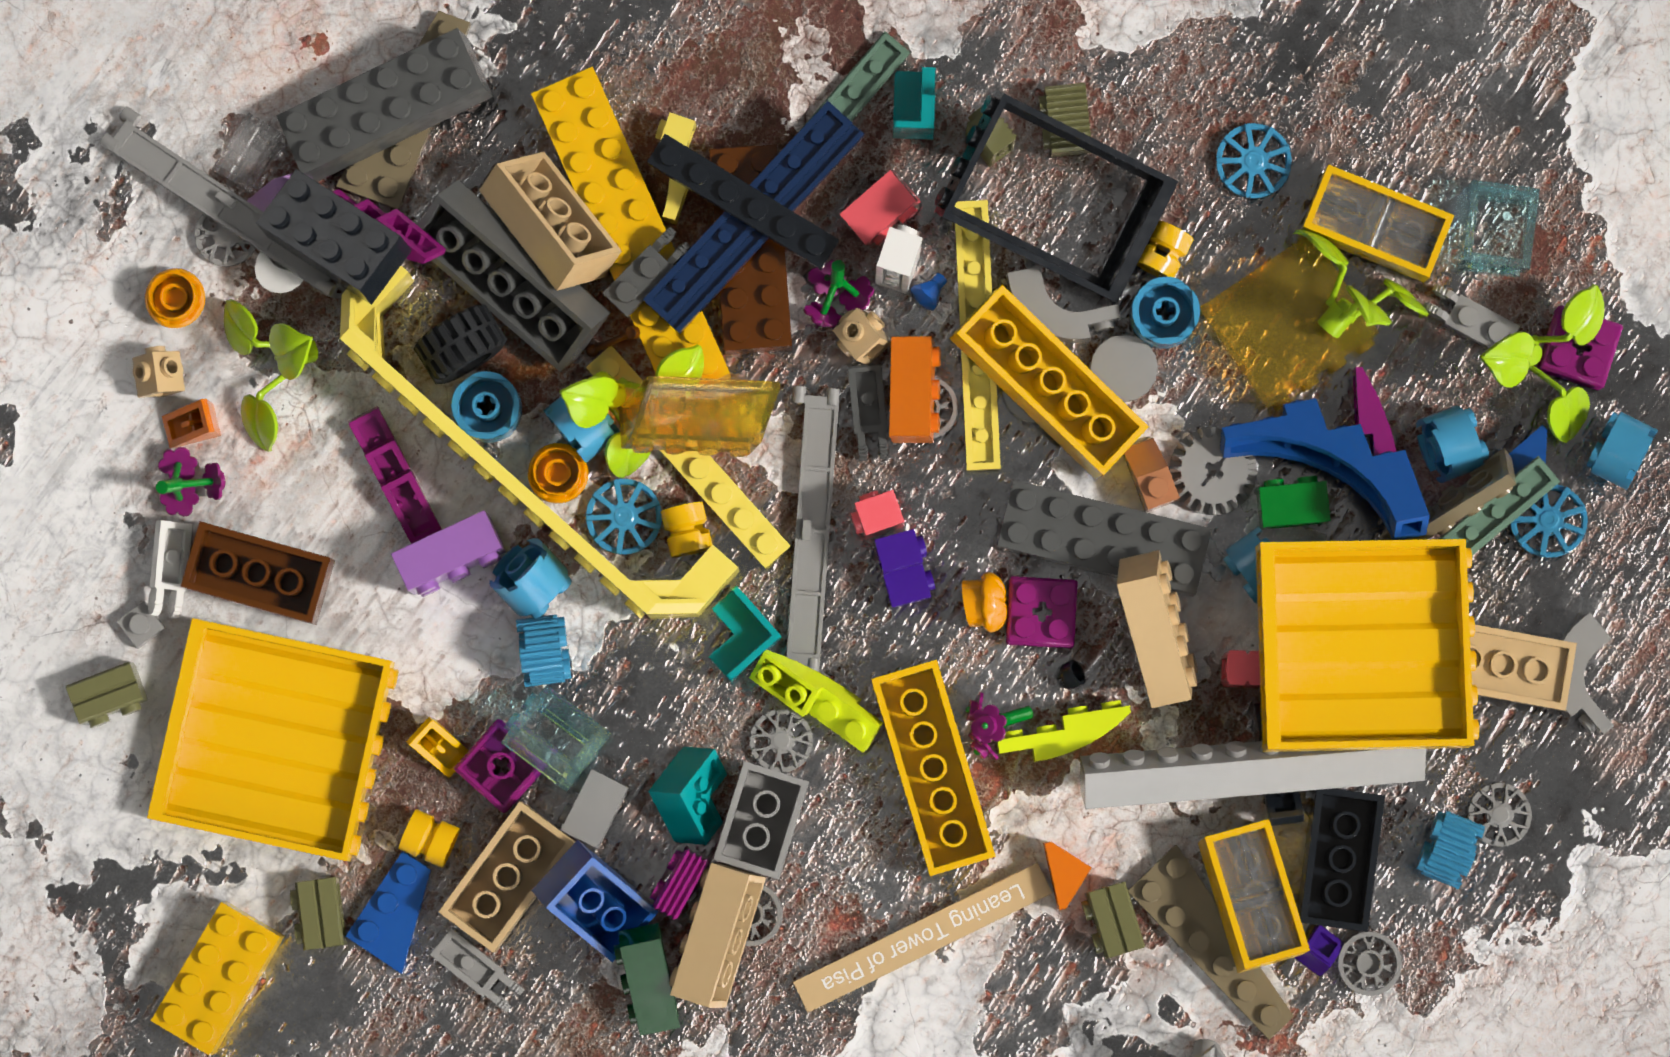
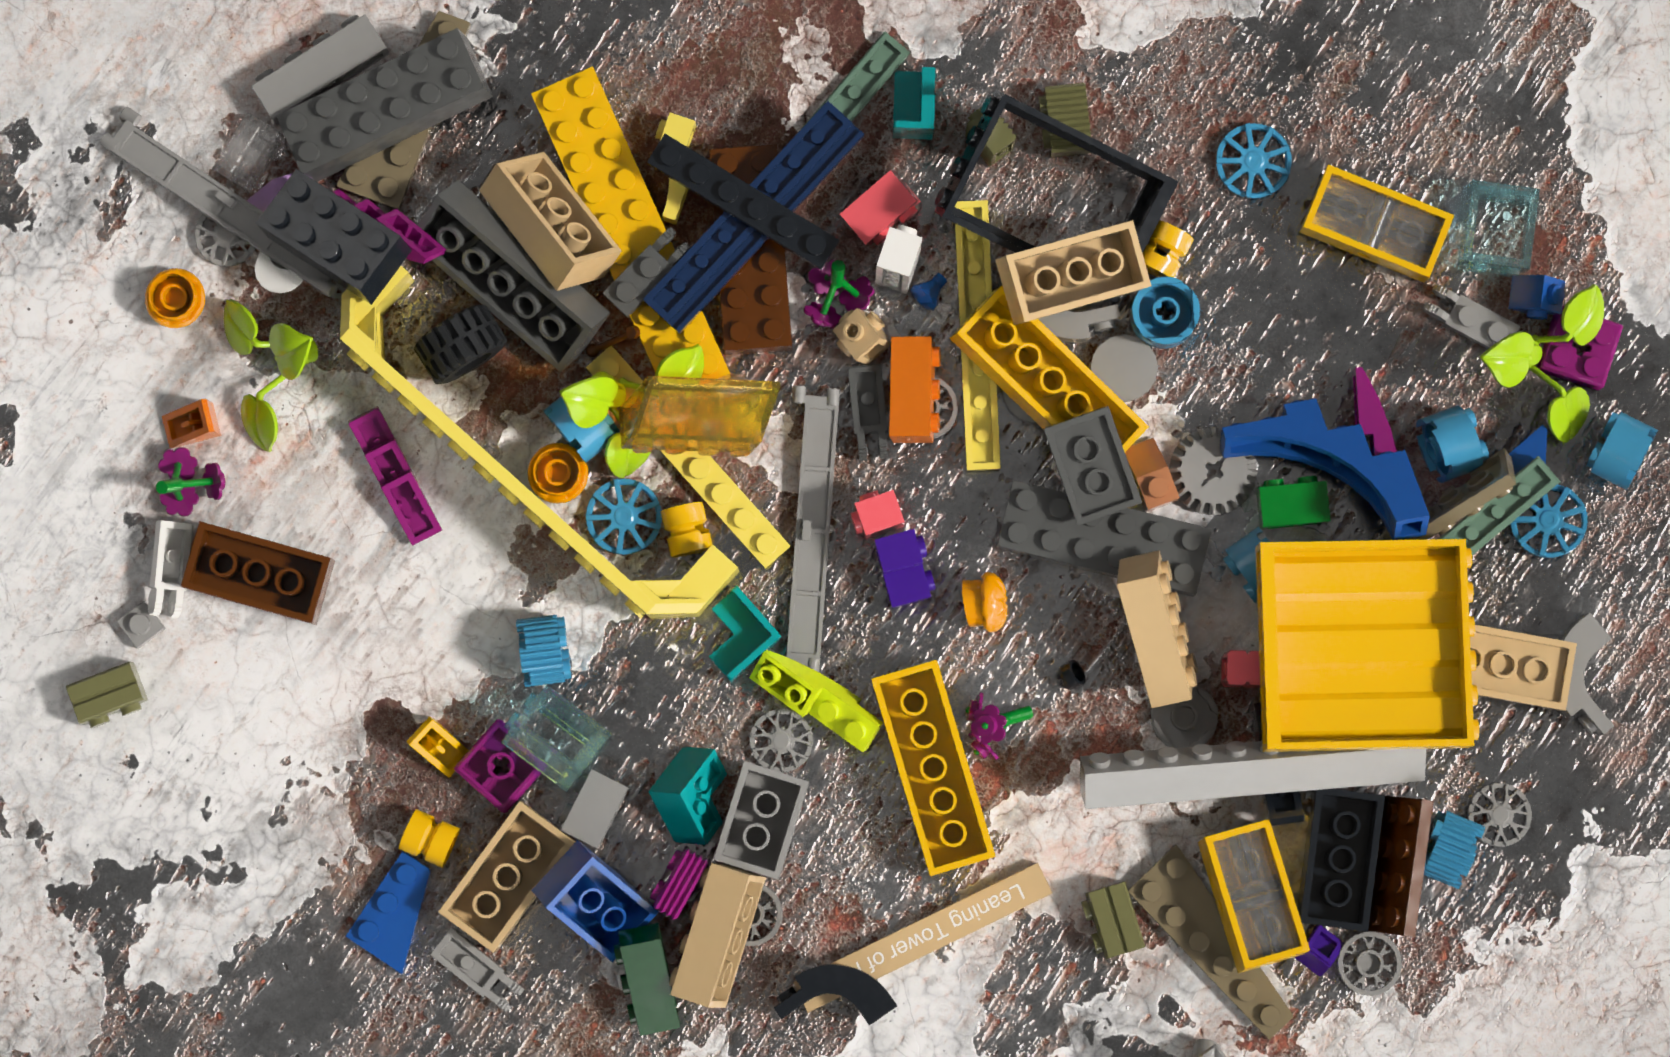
tan brick [132,346,185,398] -> none
yellow panel [147,618,399,861] -> none
yellow brick [151,901,285,1056] -> none
olive brick [290,877,347,951] -> none
medium lavender brick [391,510,506,597] -> none
dark azure brick [451,371,522,443] -> none
dark azure brick [489,538,572,618] -> none
neon yellow slope [996,700,1131,762] -> none
magenta brick [1006,576,1078,648] -> none
orange slope [1043,842,1092,910] -> none
clear yellow panel [1200,237,1379,412] -> none
lime plant [1293,229,1429,338] -> none
none -> light grey brick [251,14,390,125]
none -> black arch [774,964,897,1026]
none -> tan brick [995,220,1152,325]
none -> dark grey plate [1043,406,1142,526]
none -> light grey tile [1150,686,1218,748]
none -> reddish brown plate [1368,796,1434,938]
none -> blue brick [1508,275,1565,320]

